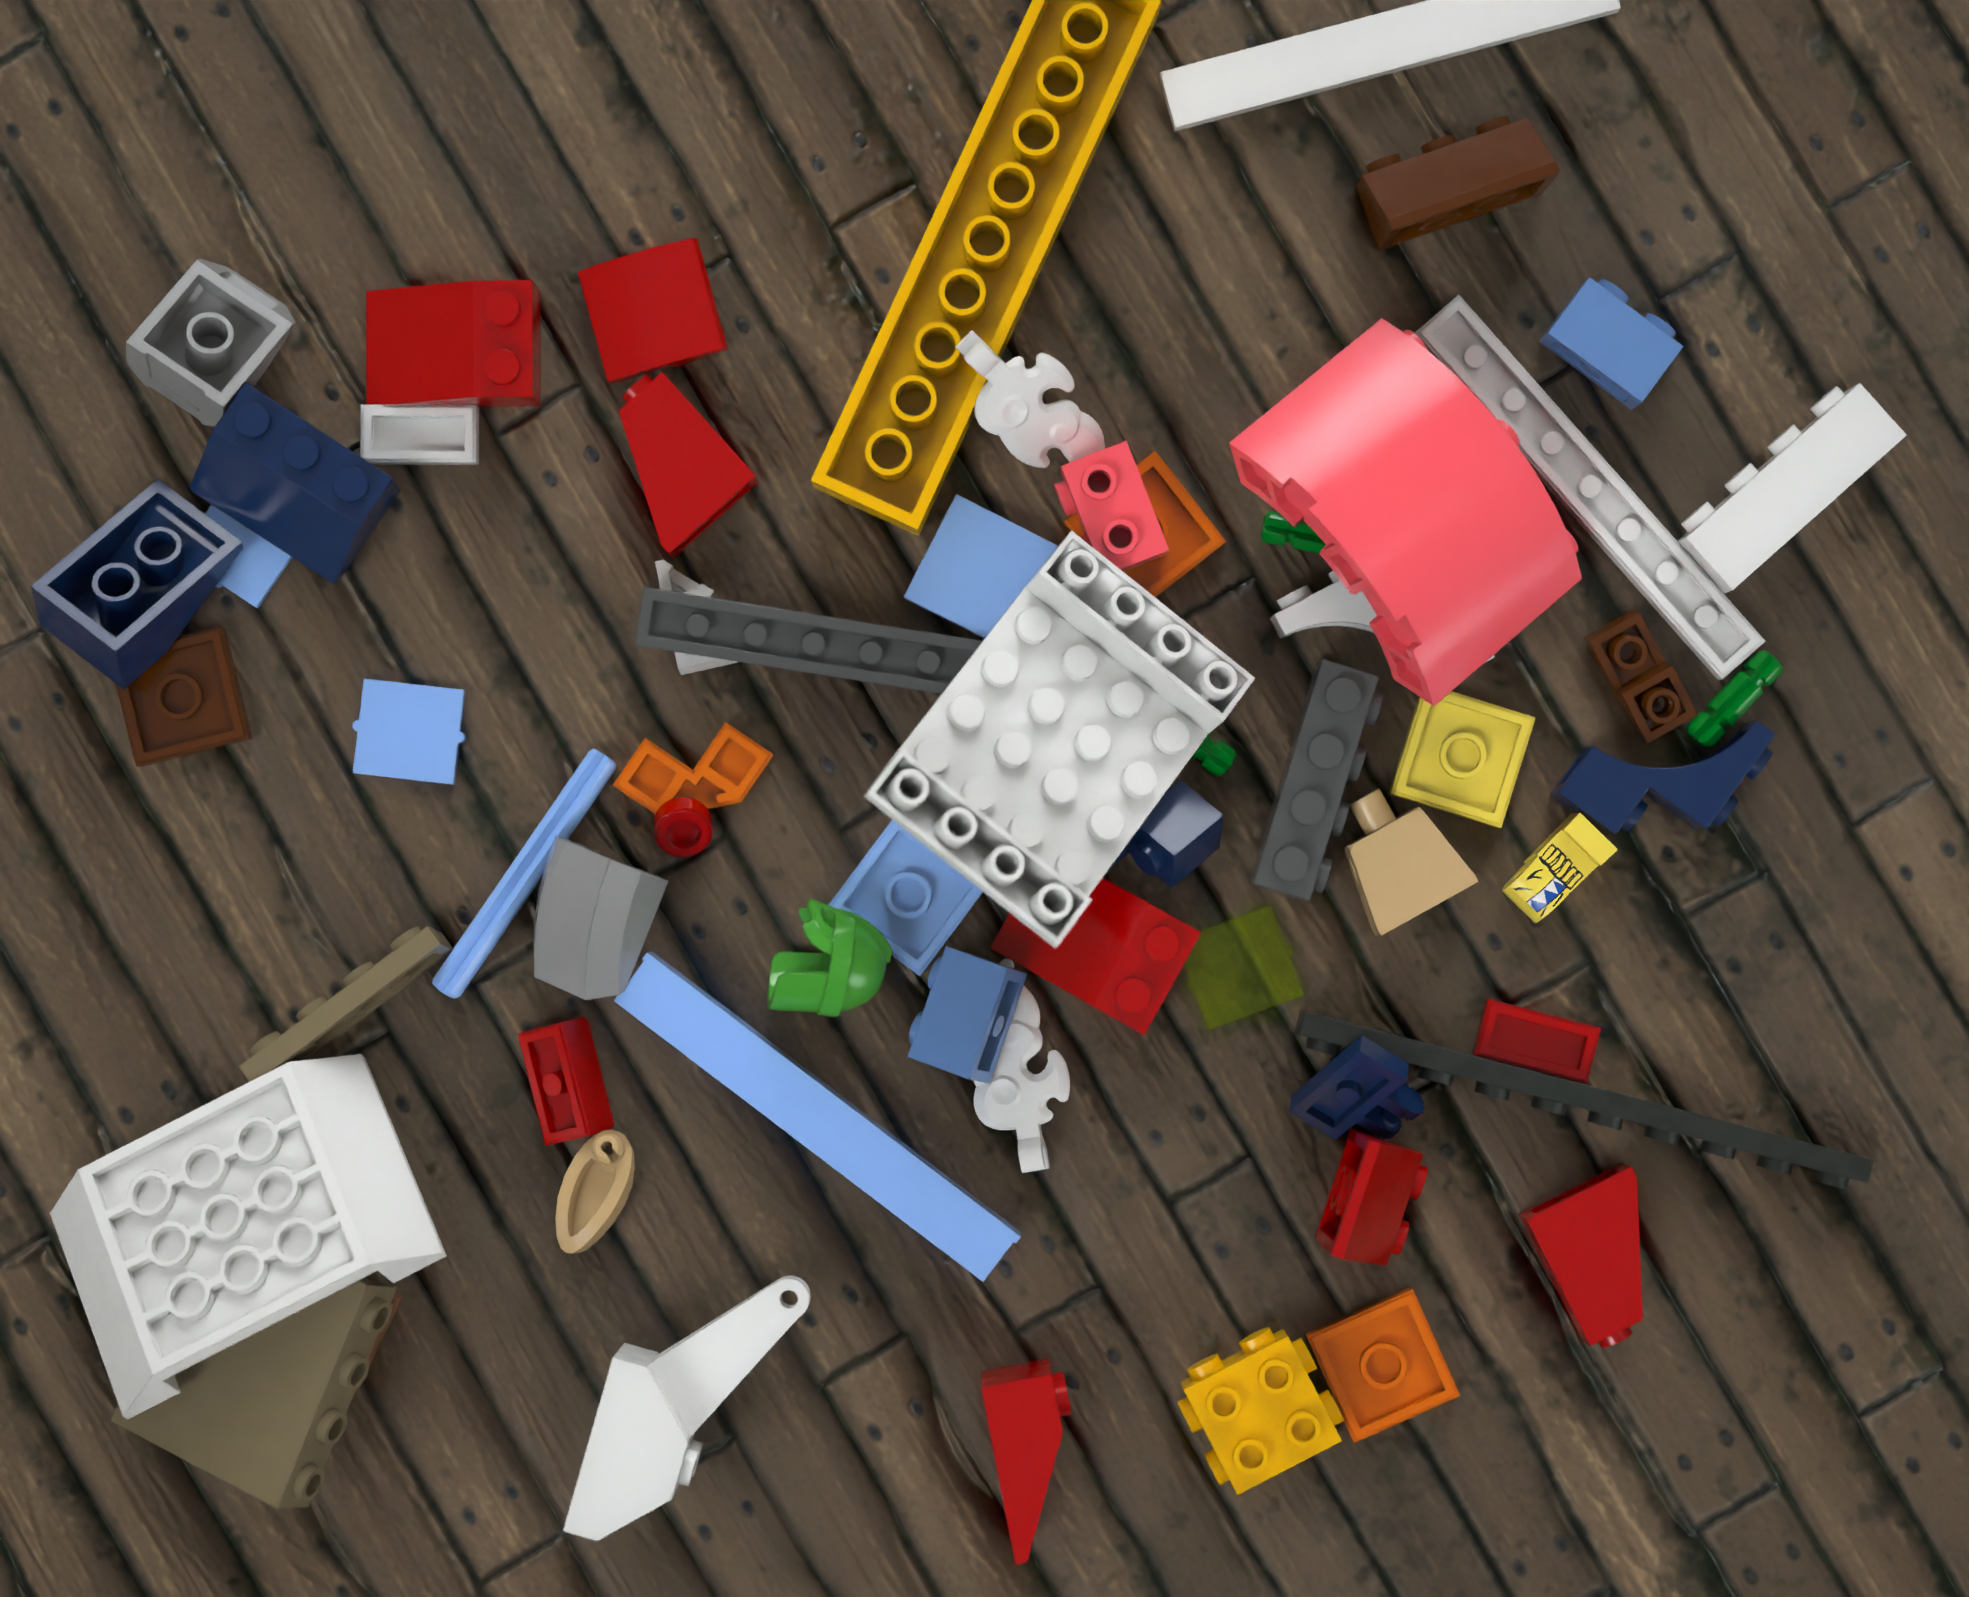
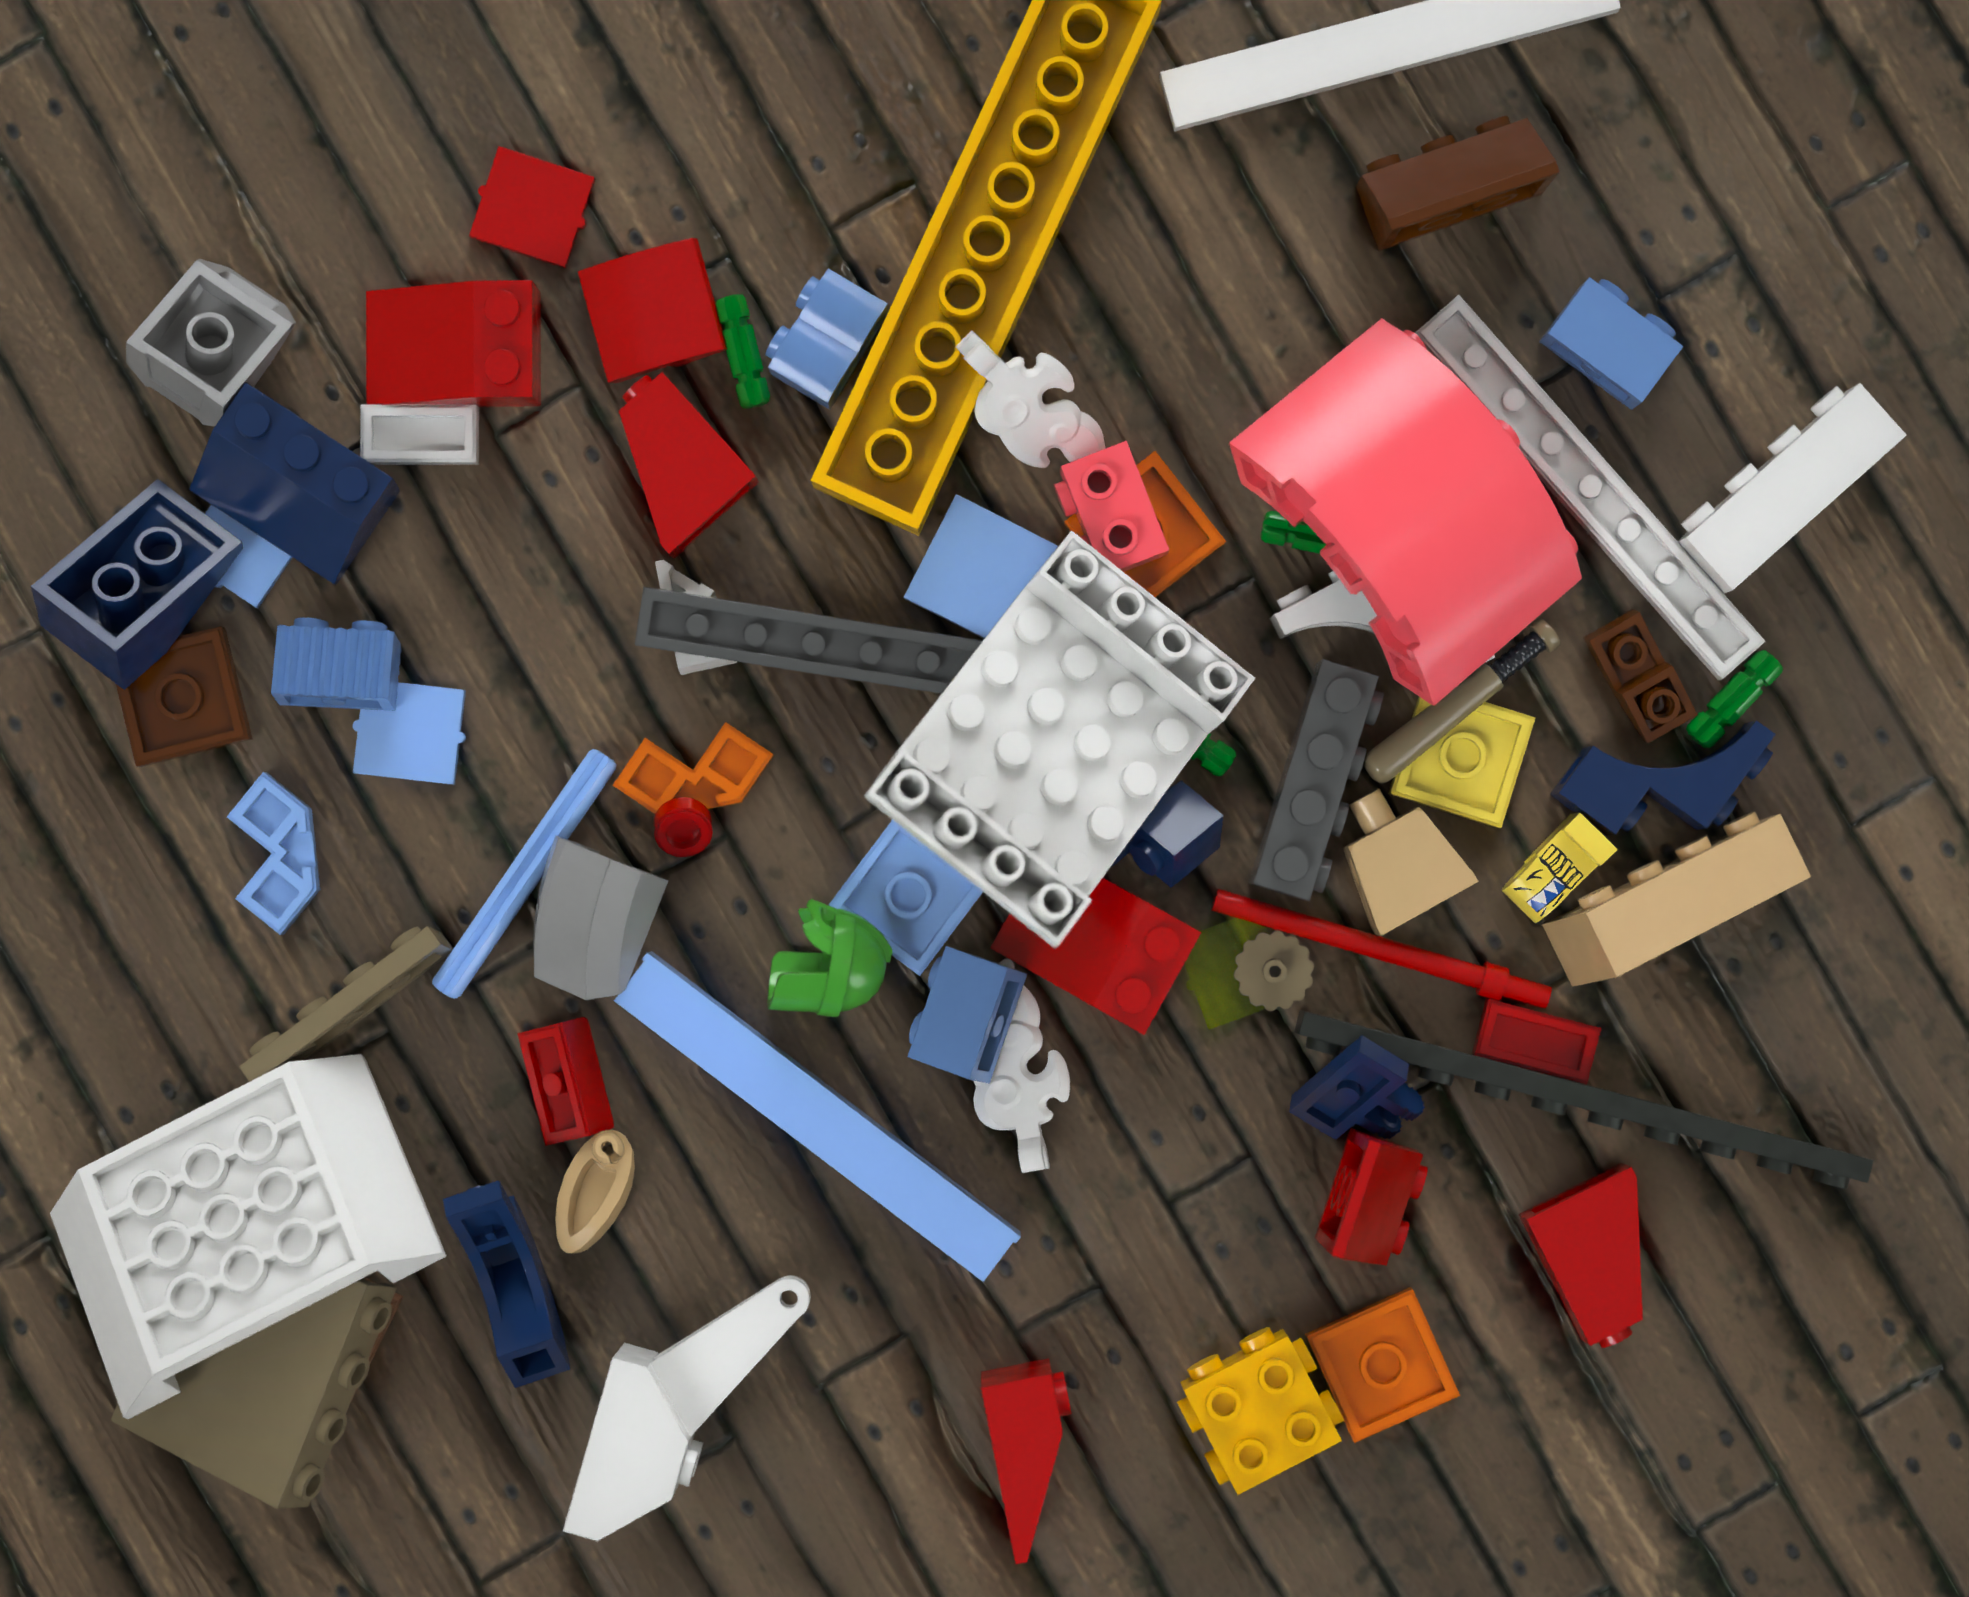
none -> light blue tile [227,772,320,935]
none -> medium blue brick [271,618,401,711]
none -> dark blue arch [443,1180,571,1388]
none -> red piece [469,146,596,269]
none -> green axle [716,294,770,409]
none -> medium blue brick [765,268,889,410]
none -> red bar [1211,889,1552,1009]
none -> dark tan piece [1234,930,1314,1011]
none -> dark tan piece [1363,618,1561,783]
none -> tan wedge [1542,811,1811,987]

